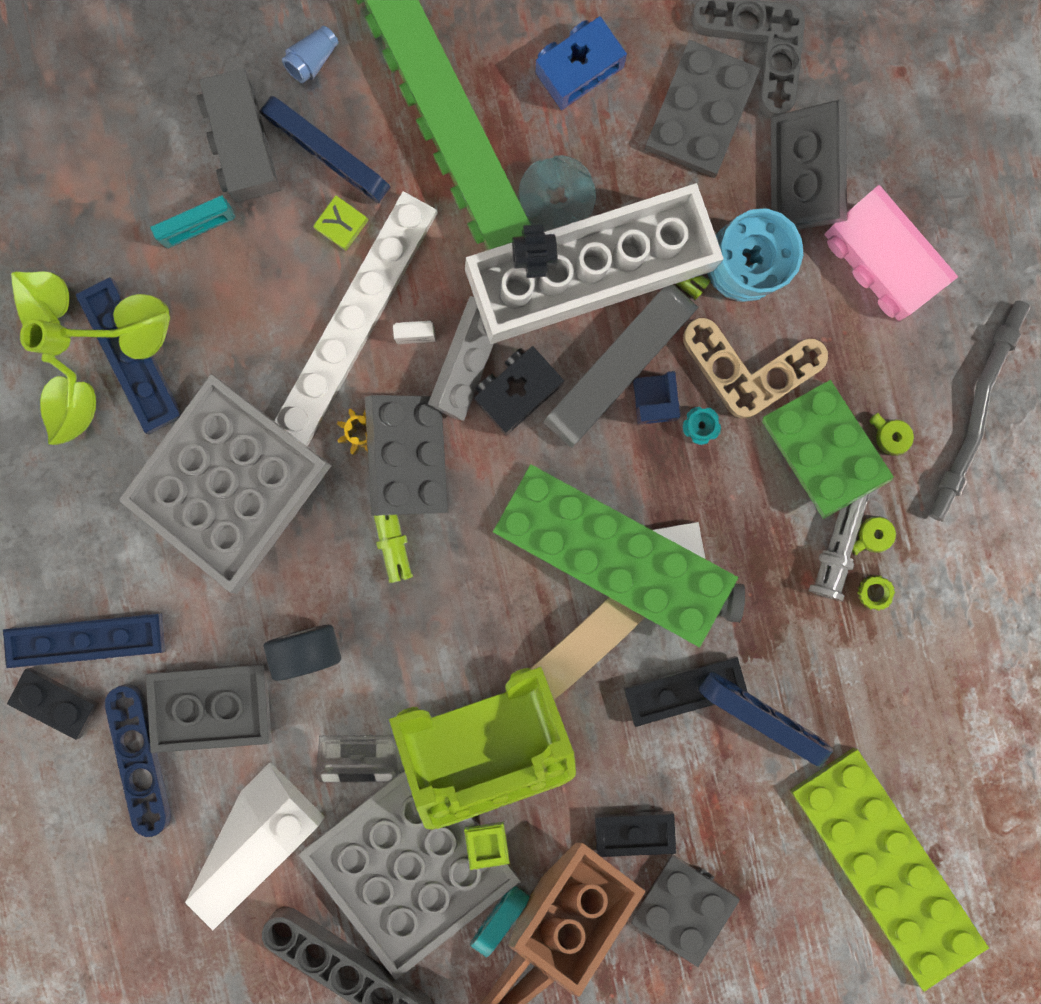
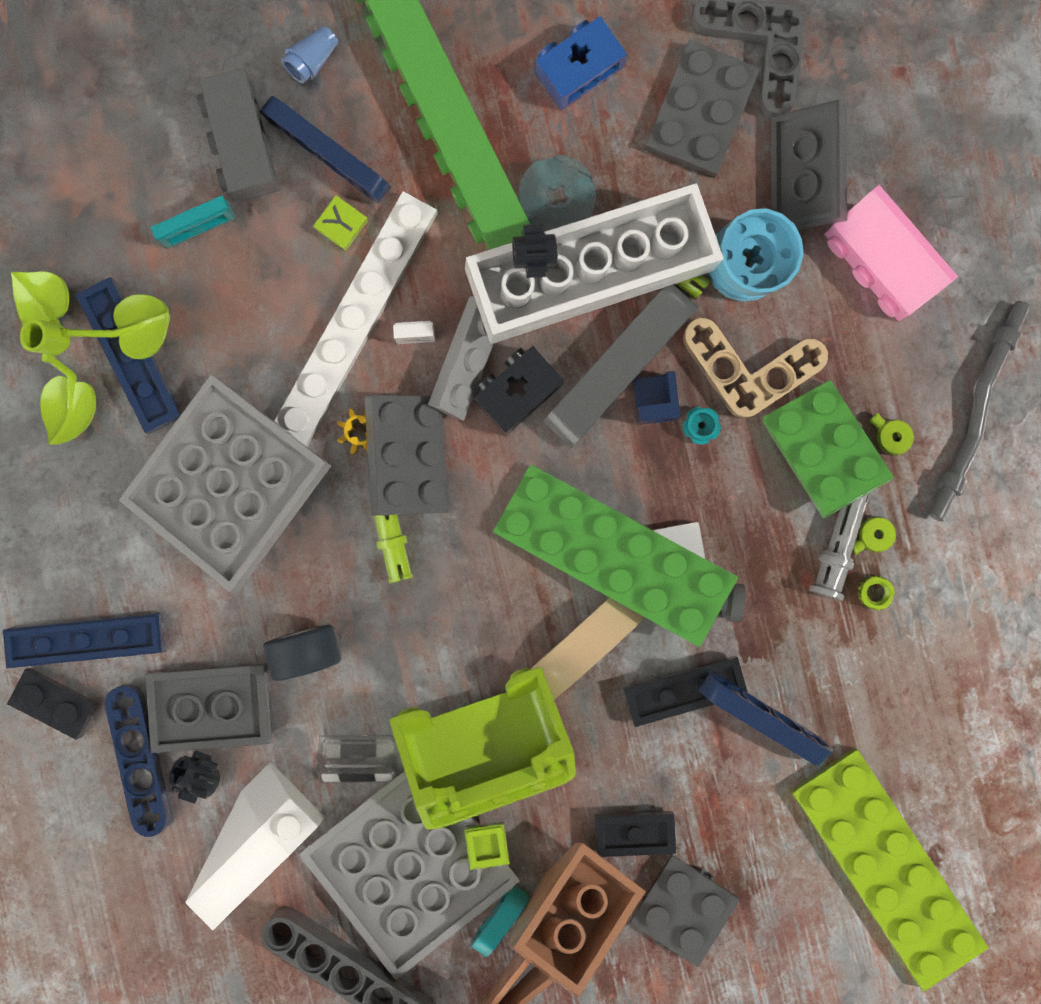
none -> black gear [169,750,220,804]

